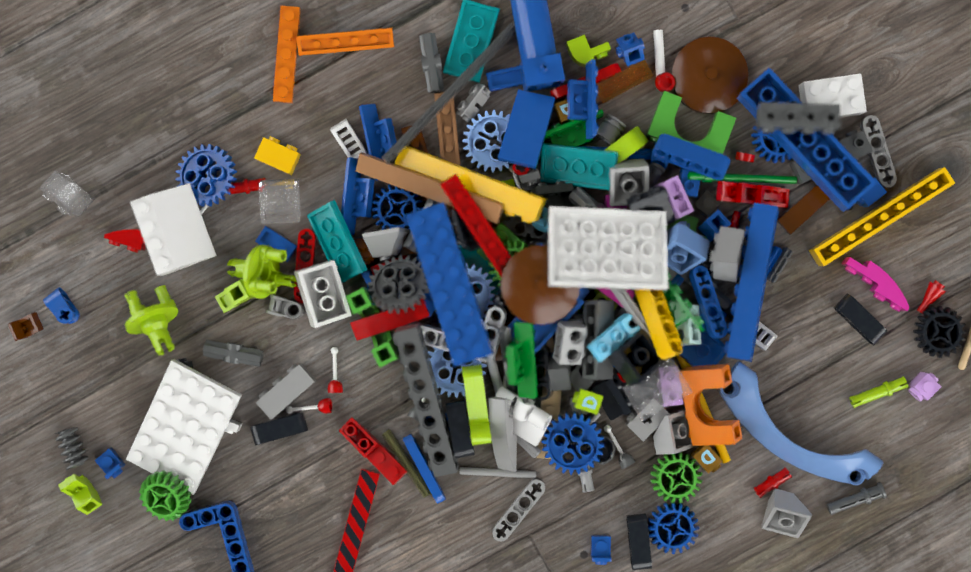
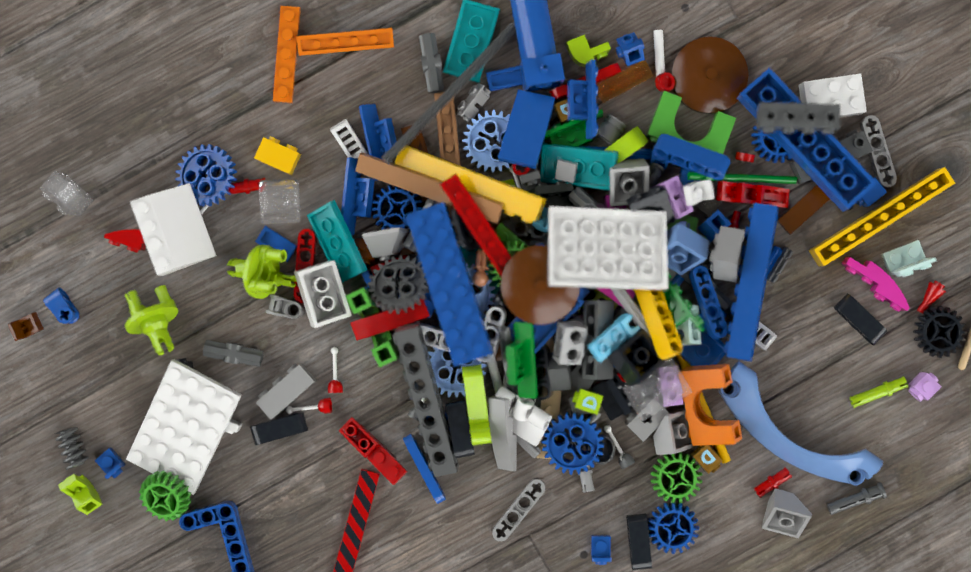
lime brick [215,279,253,313] -> none
olive axle [382,430,431,498] -> none
light grey bar [459,467,536,479] -> none
none -> nougat axle [472,250,489,287]
none -> light grey tile [555,159,578,183]
none -> white bracket [683,180,715,206]
none -> light aqua bracket [881,240,936,277]

